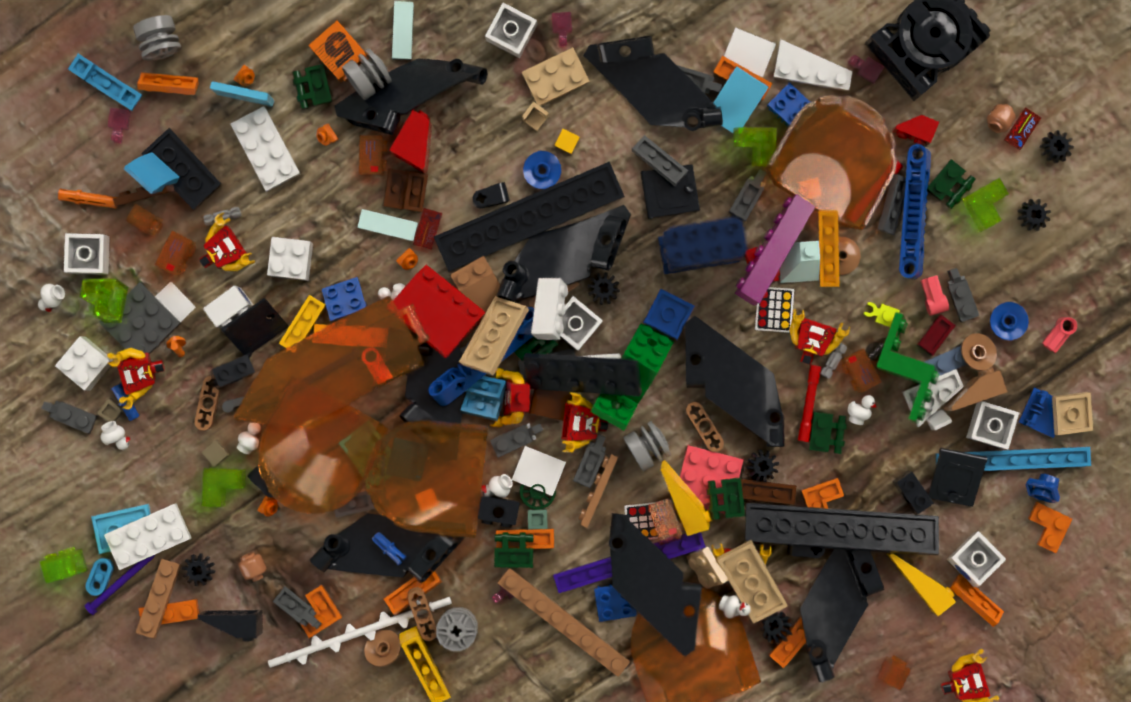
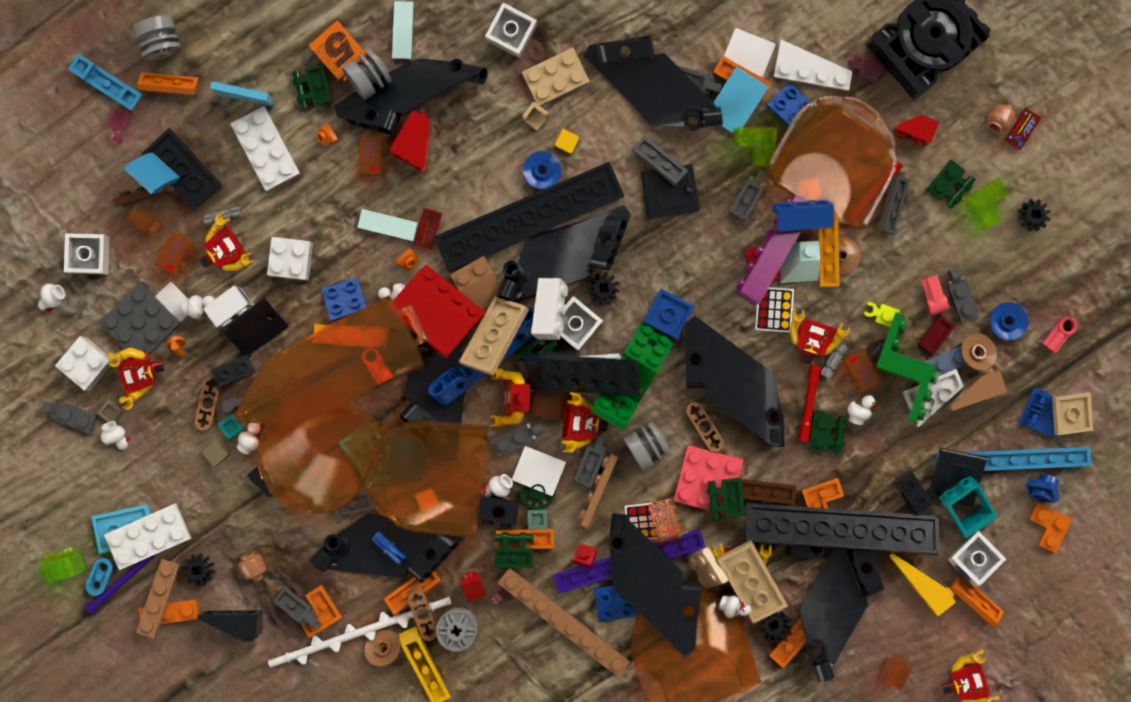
orange pin [58,188,118,209] -> none
clear neon green brick [79,279,128,323] -> none
blue axle [111,383,139,421] -> none
clear neon green brick [201,467,246,507] -> none
orange plate [233,64,255,87] -> none
orange plate [257,495,279,517] -> none
yellow plate [279,295,326,354] -> none
reddish brown slope [382,168,428,212] -> none
dark azure slope [460,376,506,421] -> none
black piece [473,182,510,209] -> none
clear pink plate [552,12,572,46] -> none
dark blue brick [658,217,747,275] -> none
yellow slope [661,460,712,536] -> none
black gear [746,449,779,482] -> none
blue gear [899,144,931,280] -> none
white slope [926,409,952,430] -> none
white brick [966,401,1019,450] -> none
black gear [1040,130,1074,163] -> none
none -> white animal [182,295,215,319]
none -> teal tile [217,413,245,440]
none -> red slope [460,570,487,602]
none -> red plate [573,543,598,568]
none -> blue panel [772,199,834,232]
none -> teal window [938,476,998,539]

